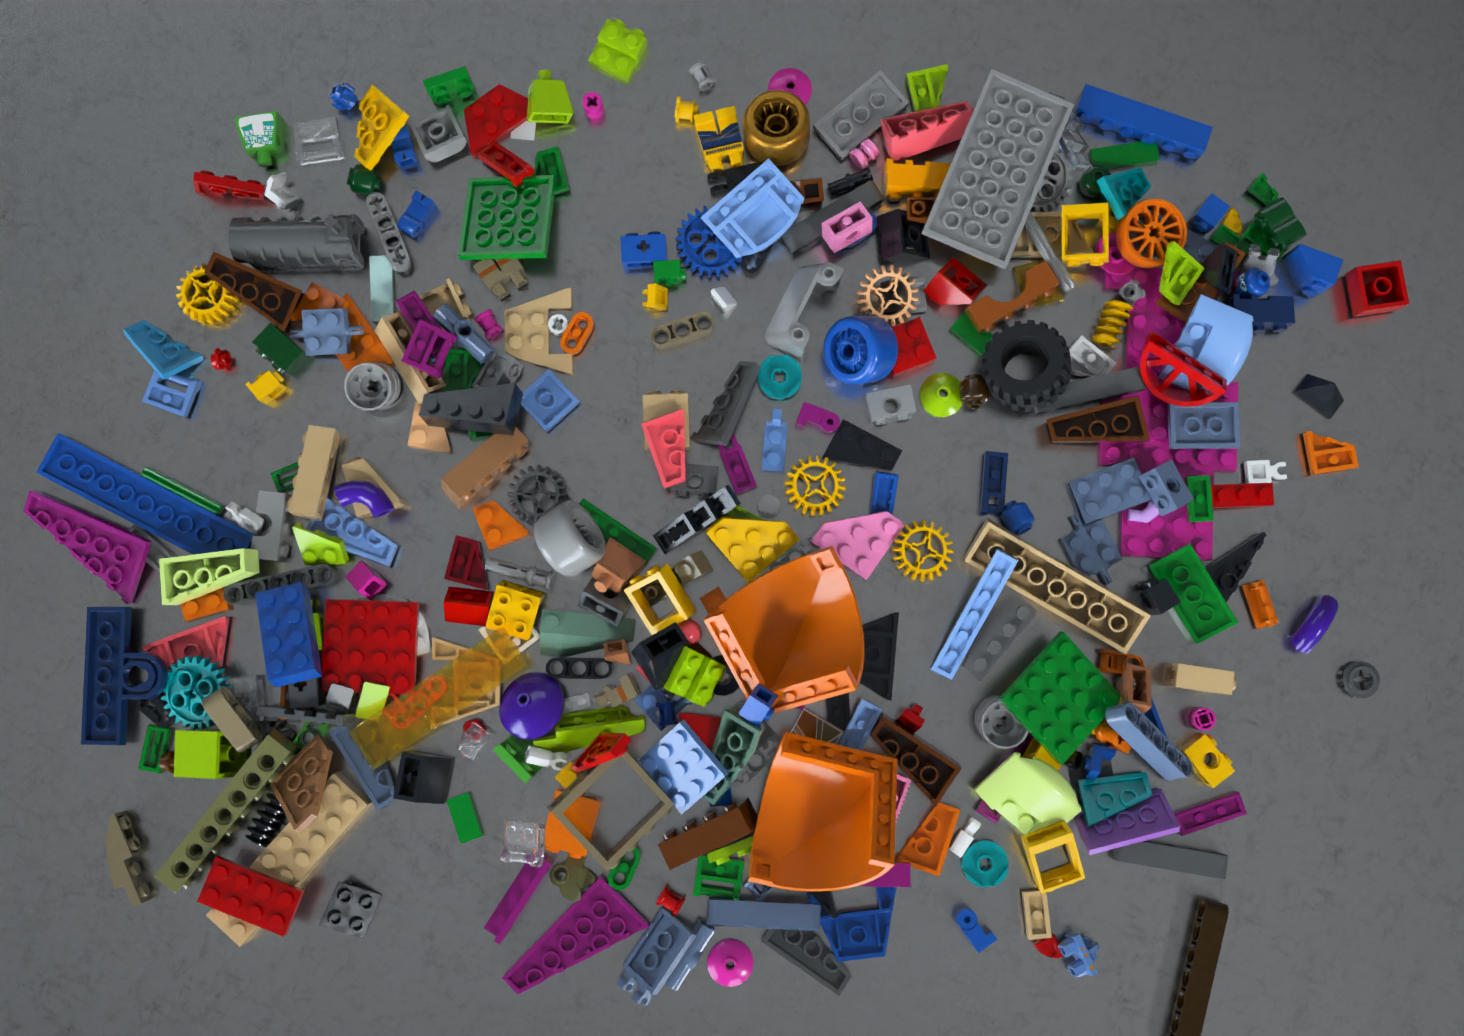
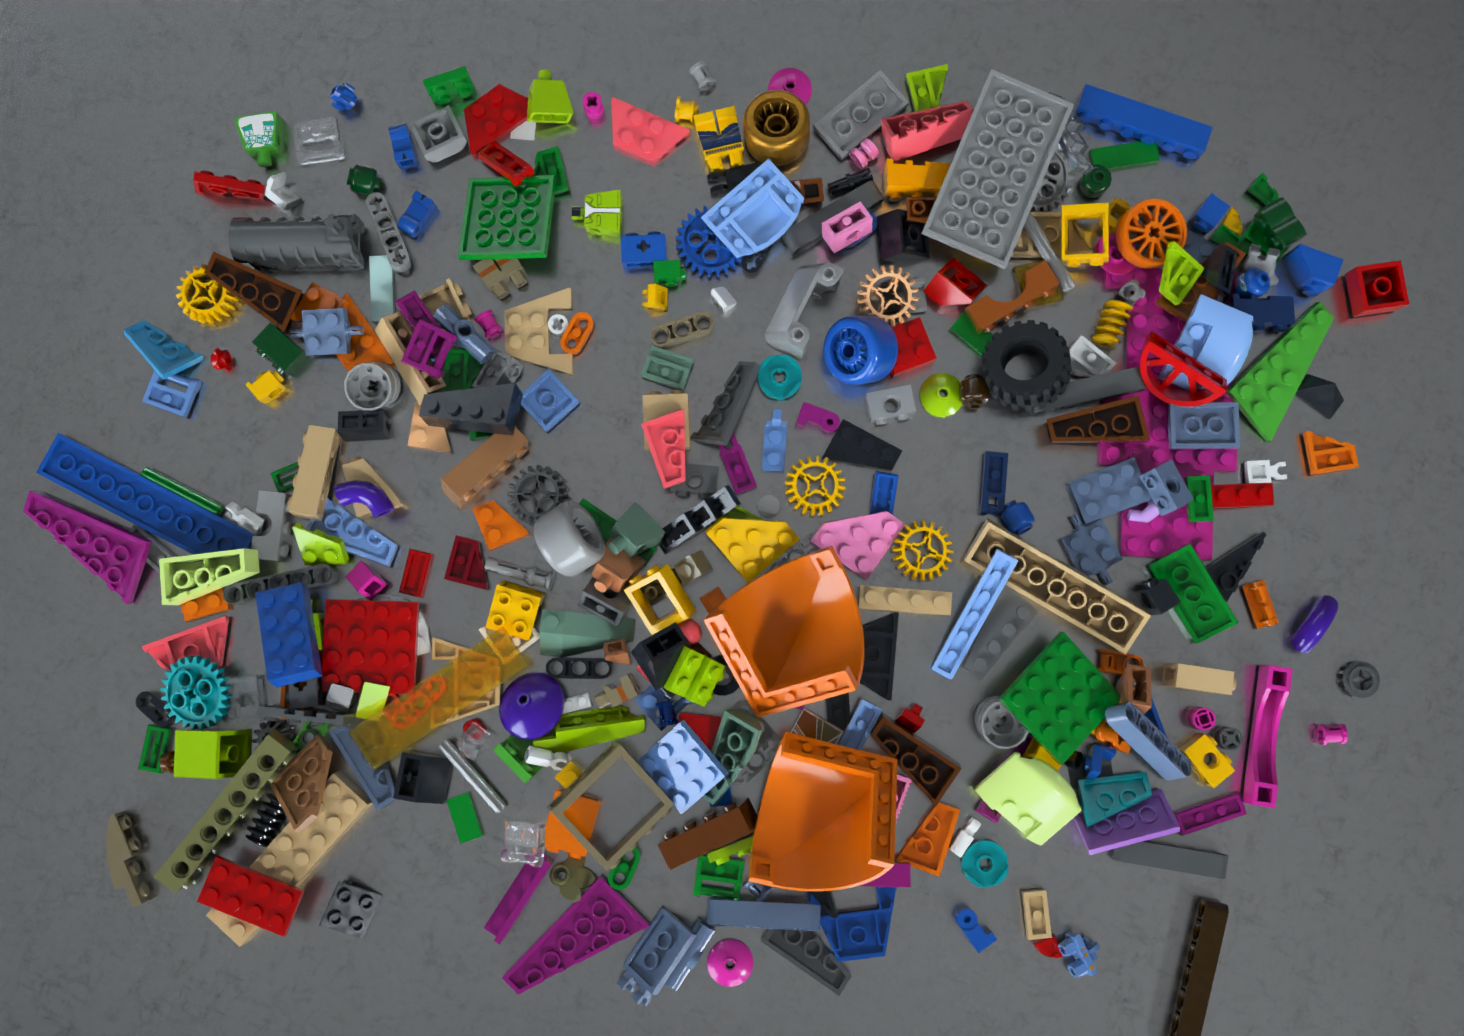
dark blue plate [81,607,168,746] -> none
dark tan beam [202,686,263,753] -> none
yellow plate [354,84,409,170] -> none
red panel [443,587,494,626] -> none
red wing [570,732,631,773] -> none
lime plate [588,18,647,83] -> none
red bush [655,886,685,916] -> none
brick [739,683,778,727] -> none
yellow window [1021,820,1085,894] -> none
teal wing [1097,167,1151,220] -> none
none -> black hinge [337,409,389,441]
none -> red tile [398,549,433,598]
none -> light grey axle [438,739,506,813]
none -> lime torso [572,190,622,238]
none -> sand green torso [608,502,665,557]
none -> coral wing [611,97,690,164]
none -> sand green plate [641,345,694,390]
none -> tan brick [857,585,952,616]
none -> dark grey wheel [1214,726,1243,750]
none -> bright green wing [1226,301,1334,442]
none -> dark pink arch [1242,665,1293,808]
none -> dark pink bush [1316,724,1348,745]

